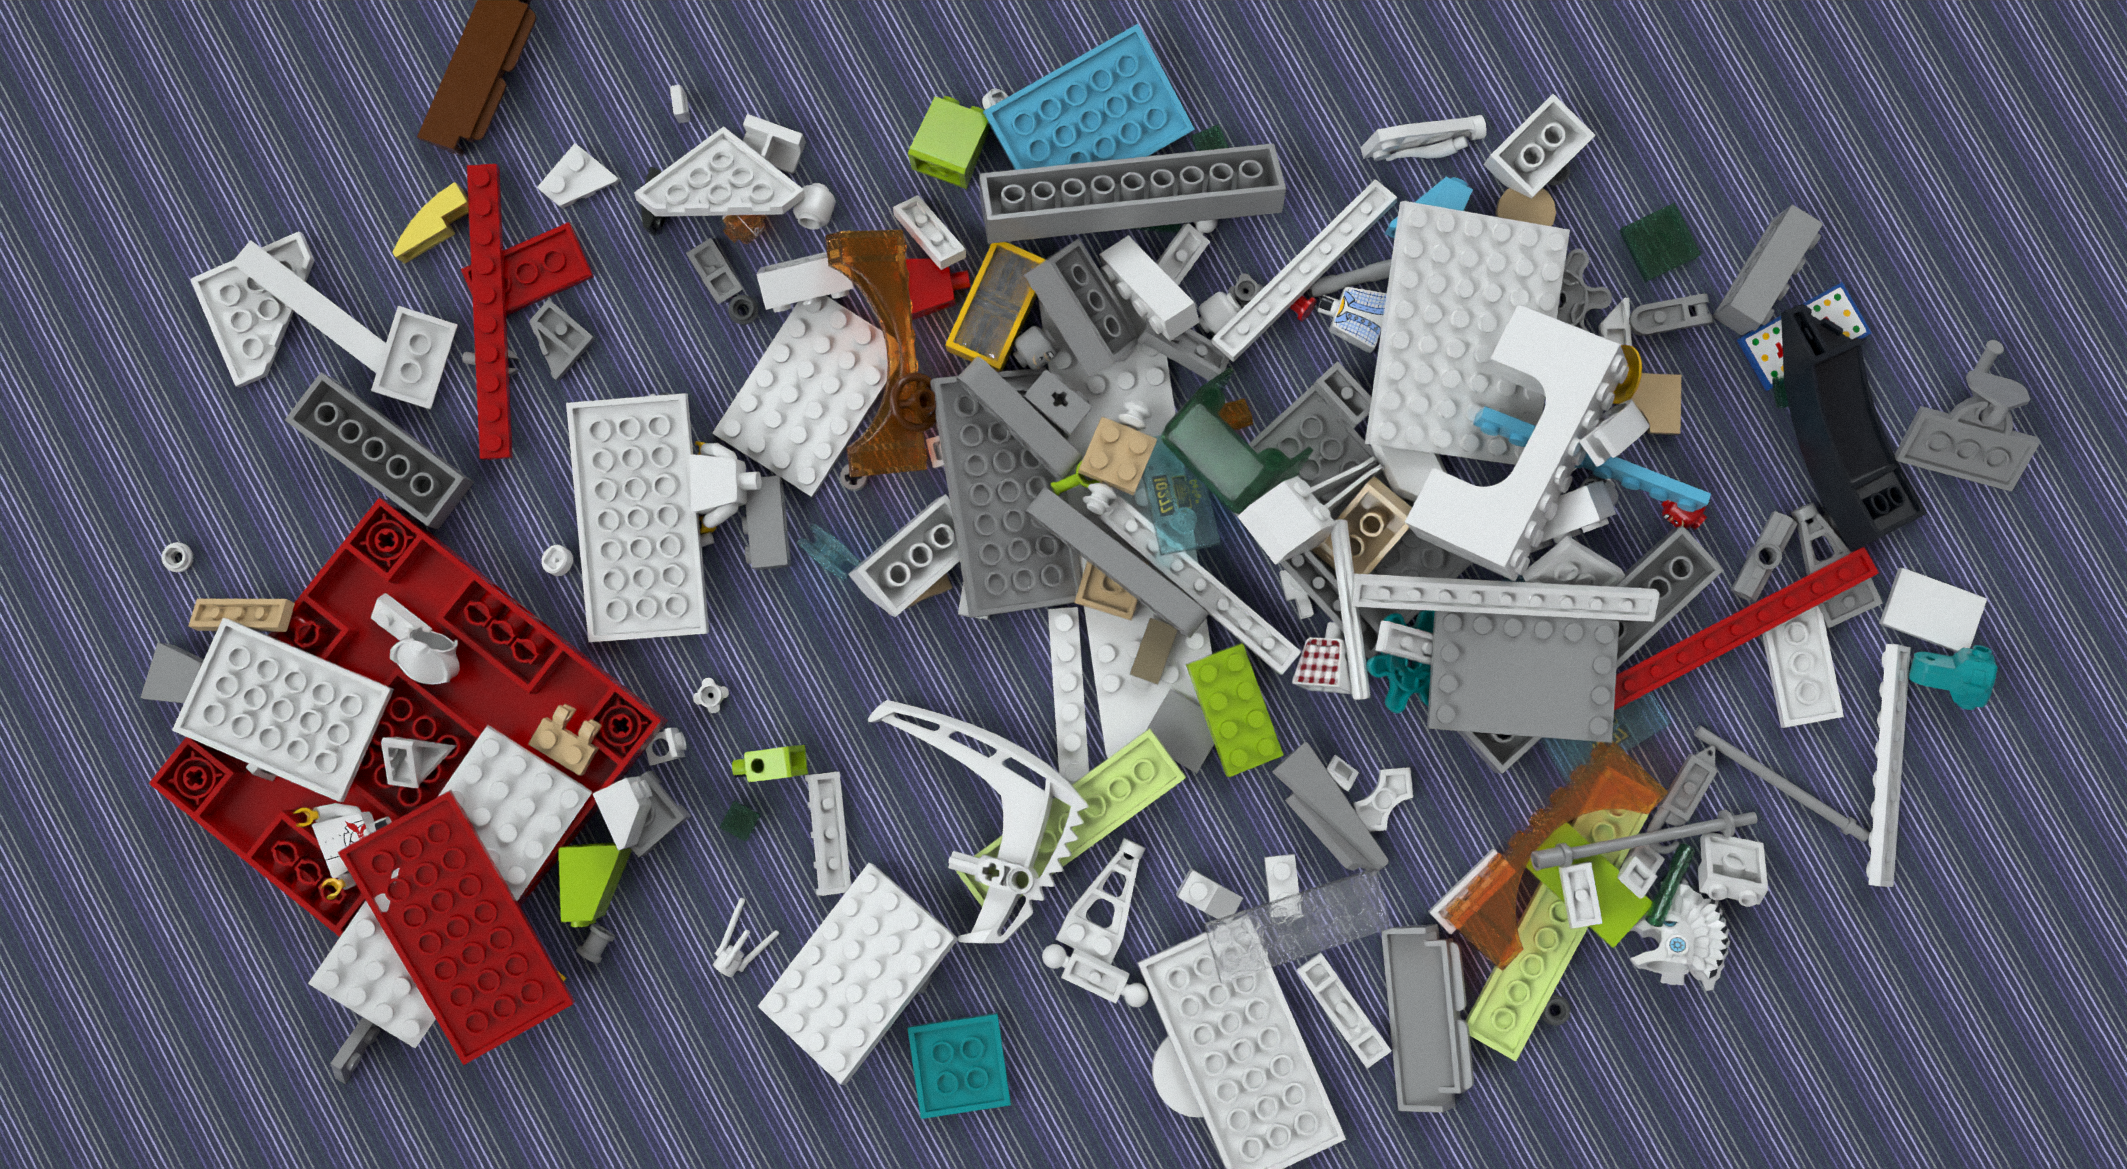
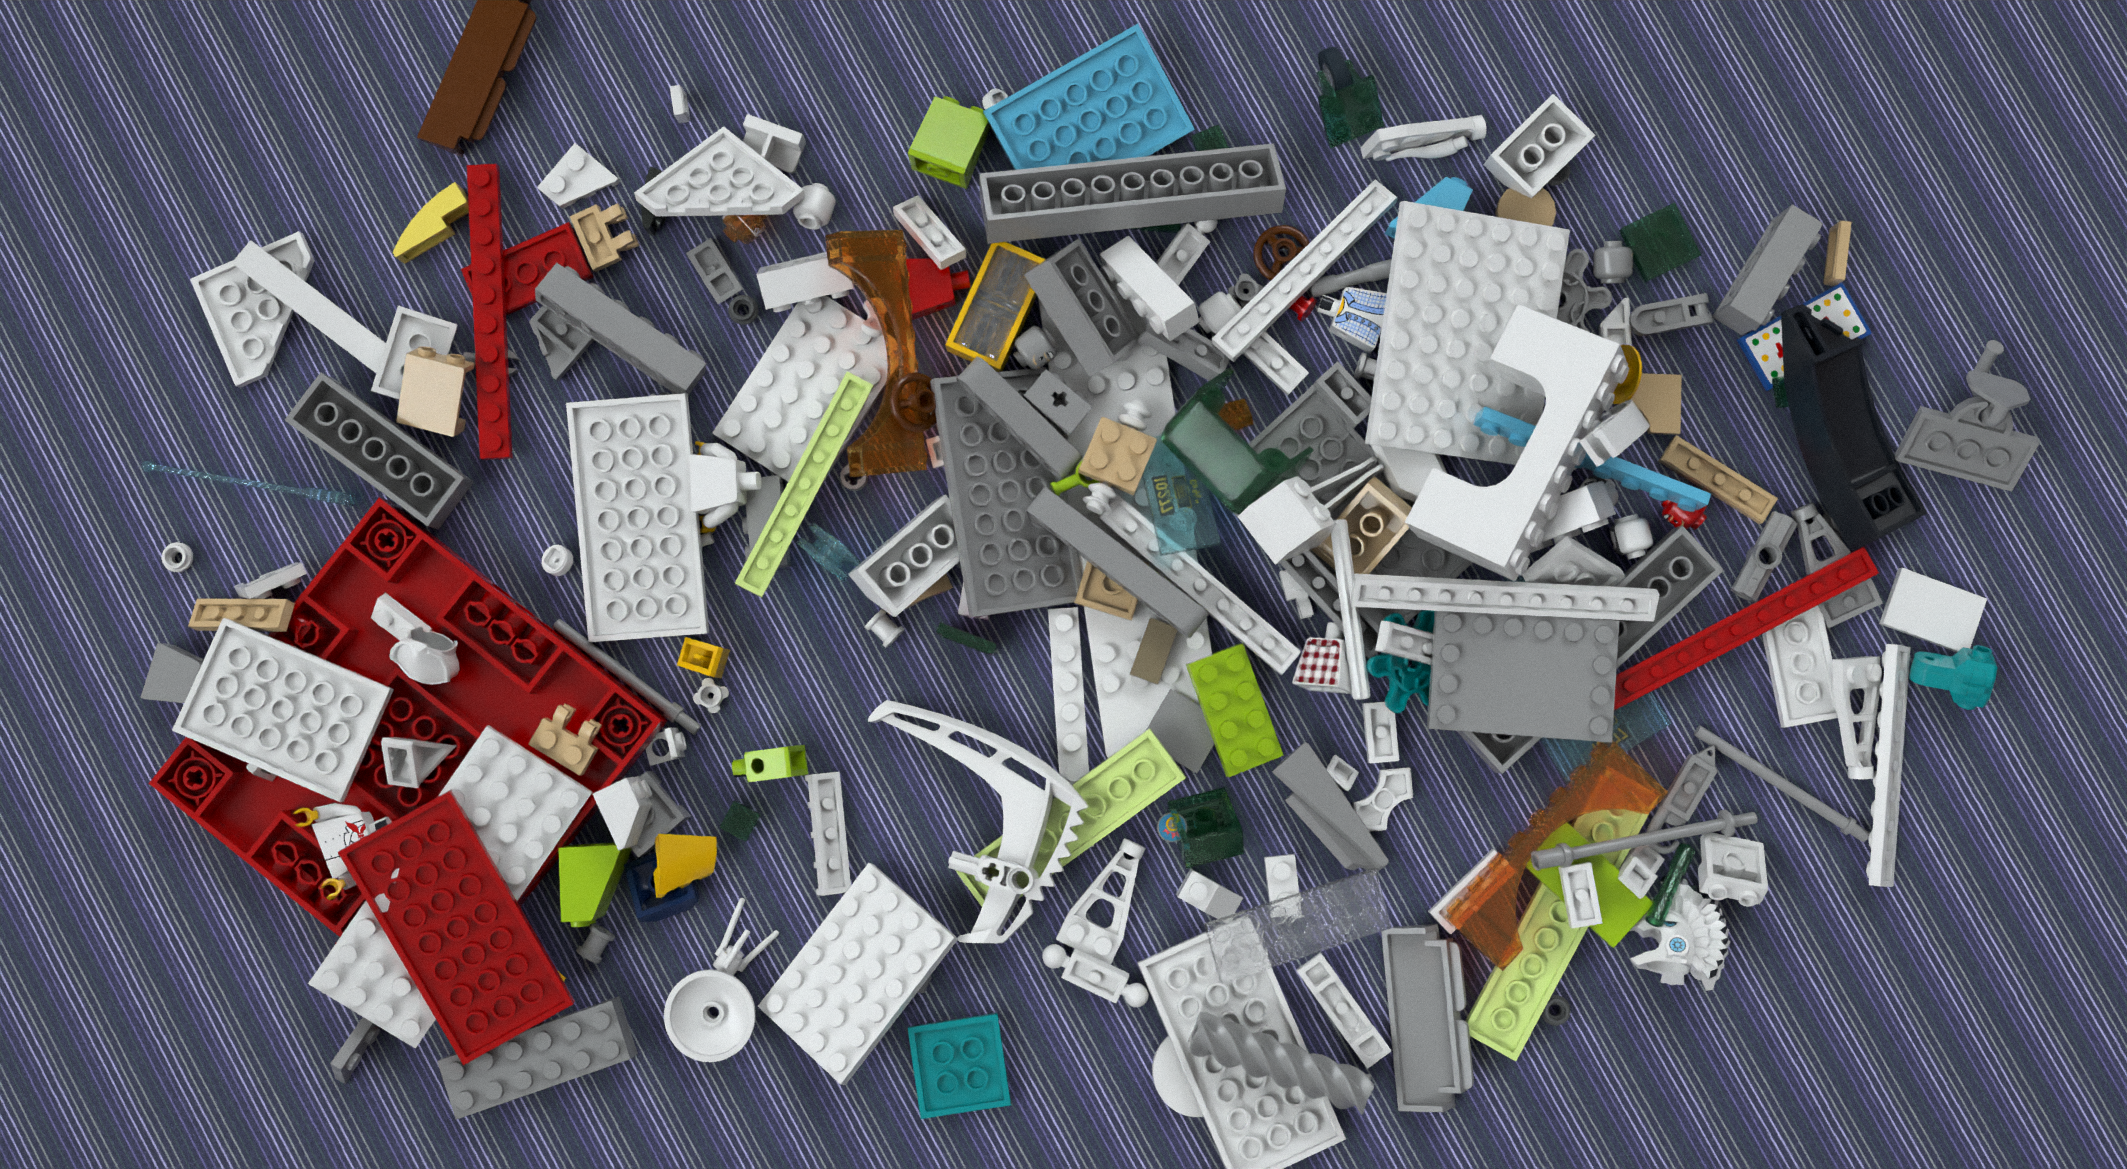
none -> clear light blue piece [141,460,355,507]
none -> white wing [234,562,307,599]
none -> tan panel [396,346,475,437]
none -> light grey brick [437,996,638,1120]
none -> light grey brick [535,262,706,395]
none -> light grey bar [552,619,701,735]
none -> tan plate [570,203,640,272]
none -> dark blue slope [624,853,699,922]
none -> yellow slope [653,834,717,898]
none -> white dish [664,969,756,1062]
none -> yellow slope [677,637,730,678]
none -> yellowish green plate [735,371,874,598]
none -> white piece [861,298,888,337]
none -> white bush [865,609,905,648]
none -> clear green tile [936,622,999,656]
none -> tile [1156,812,1187,842]
none -> clear green slope [1167,787,1244,869]
none -> light grey piece [1188,1012,1374,1115]
none -> white plate [1242,332,1309,396]
none -> reddish brown piece [1253,225,1309,281]
none -> clear green plate [1315,47,1384,148]
none -> white bush [1354,353,1377,381]
none -> white plate [1362,702,1399,763]
none -> light grey head [1593,241,1633,284]
none -> white head [1609,514,1653,560]
none -> tan tile [1658,435,1778,524]
none -> tan tile [1823,220,1852,286]
none -> white plate [1833,656,1882,779]

